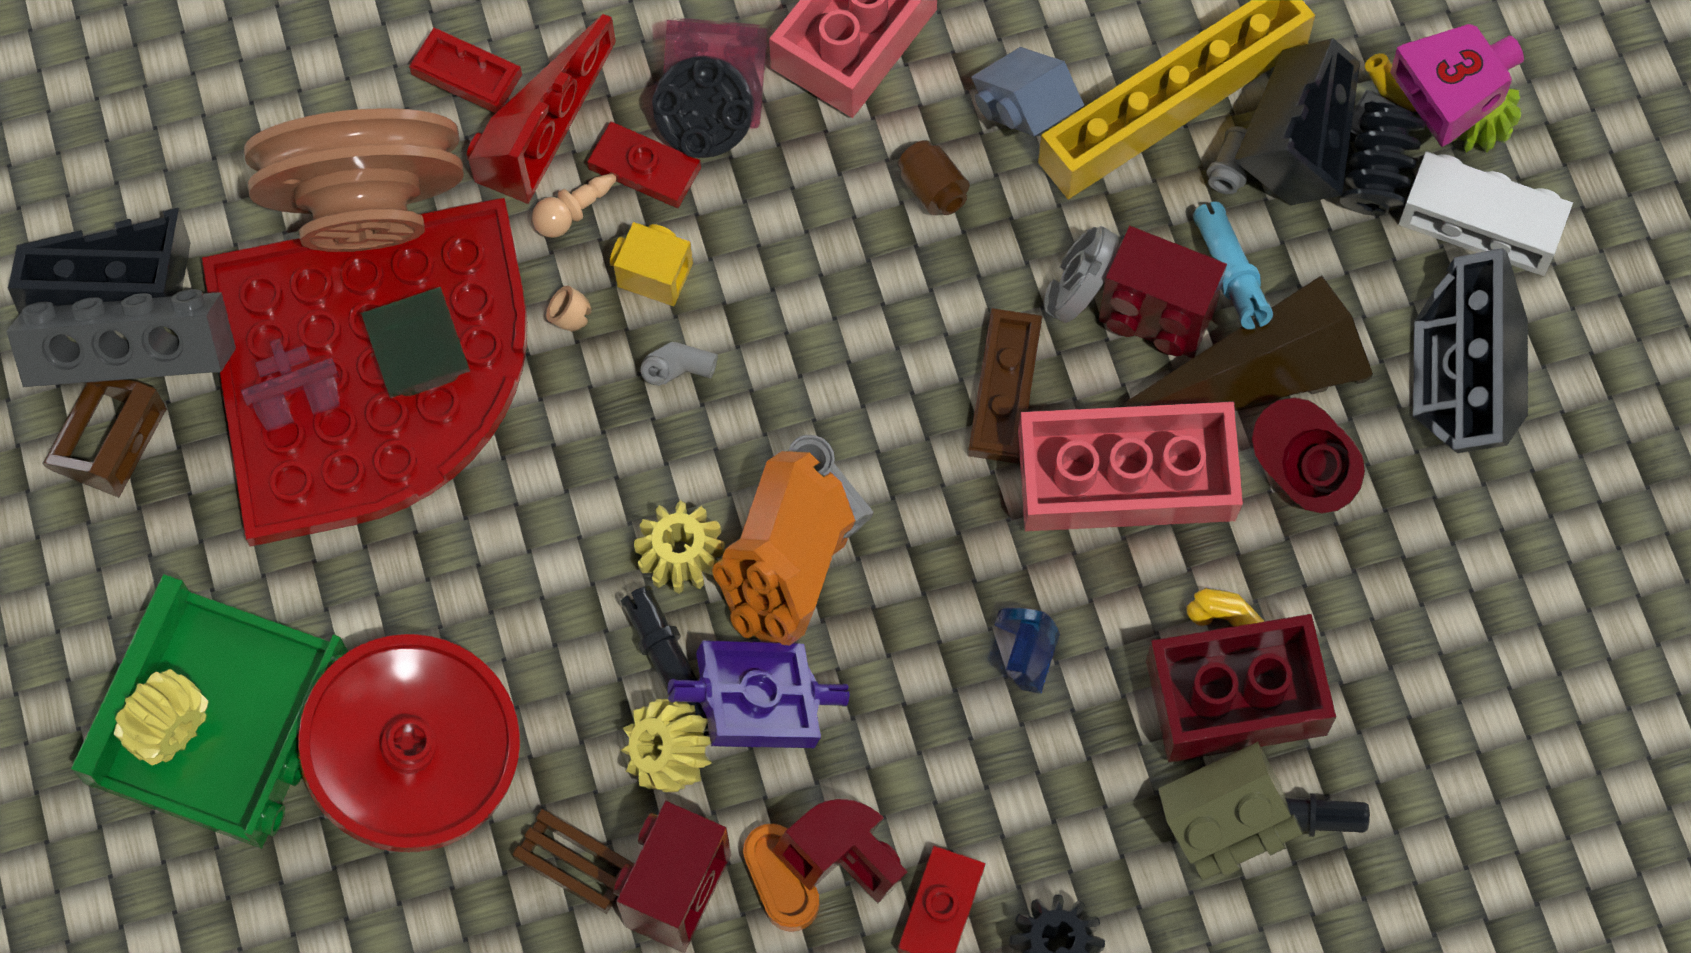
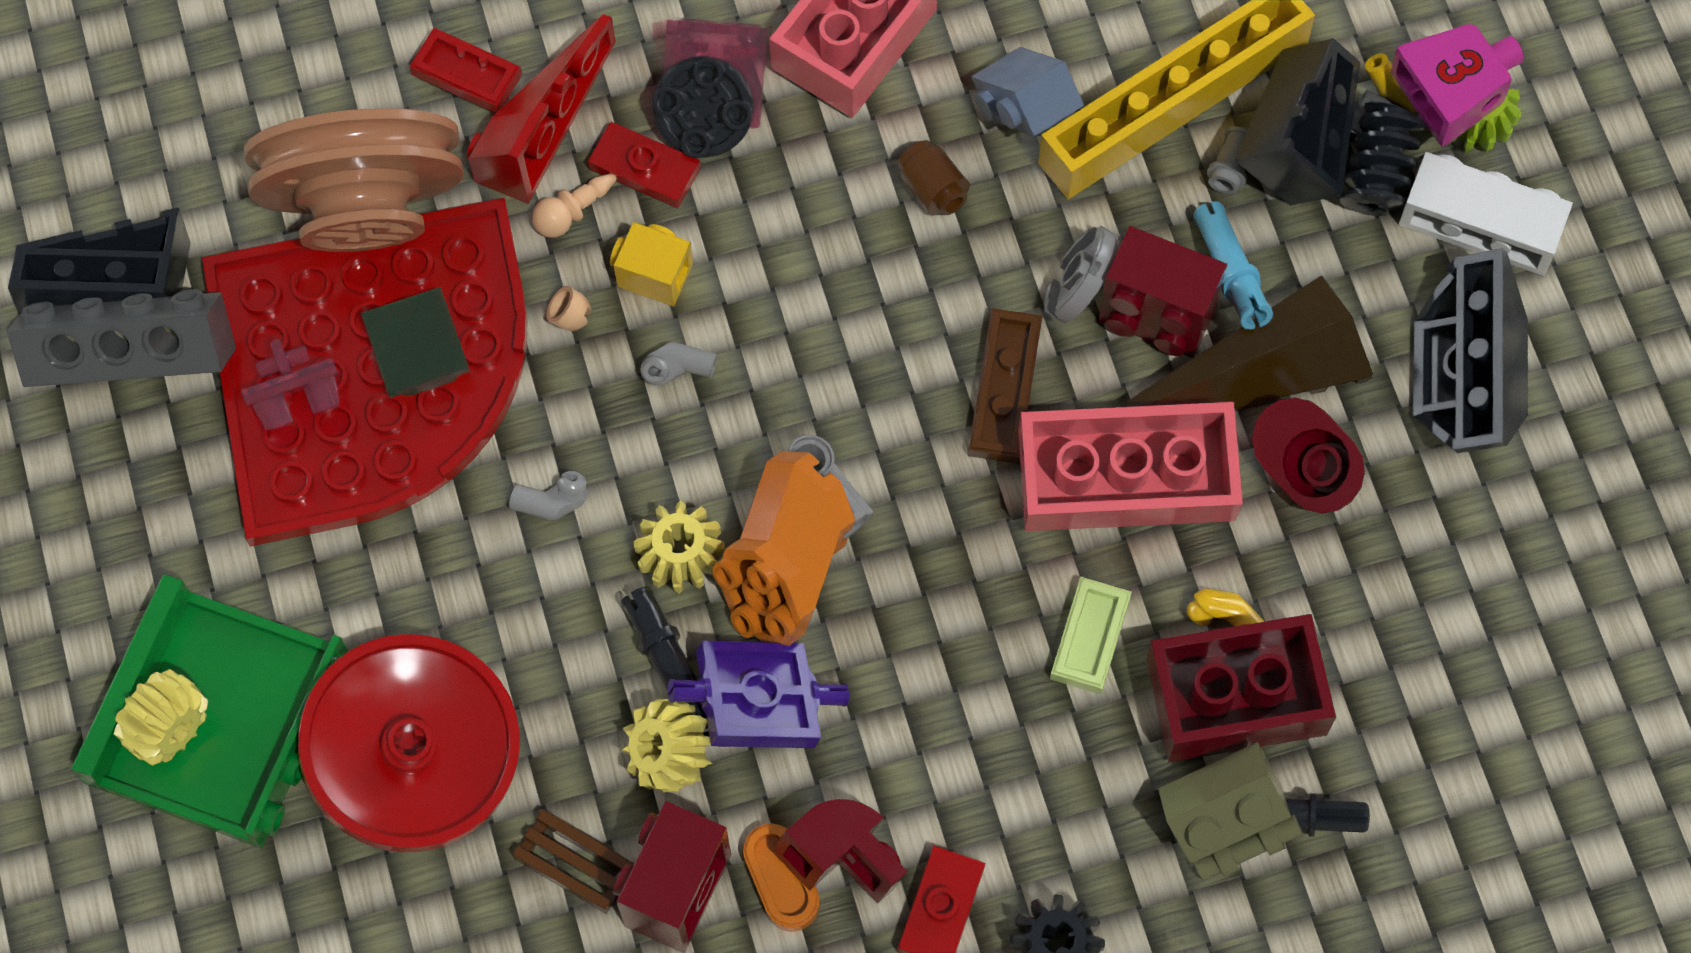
reddish brown tile [42,379,167,498] -> none
clear blue tile [994,607,1060,694] -> none
none -> light grey arm [509,471,588,521]
none -> yellowish green tile [1050,577,1132,694]

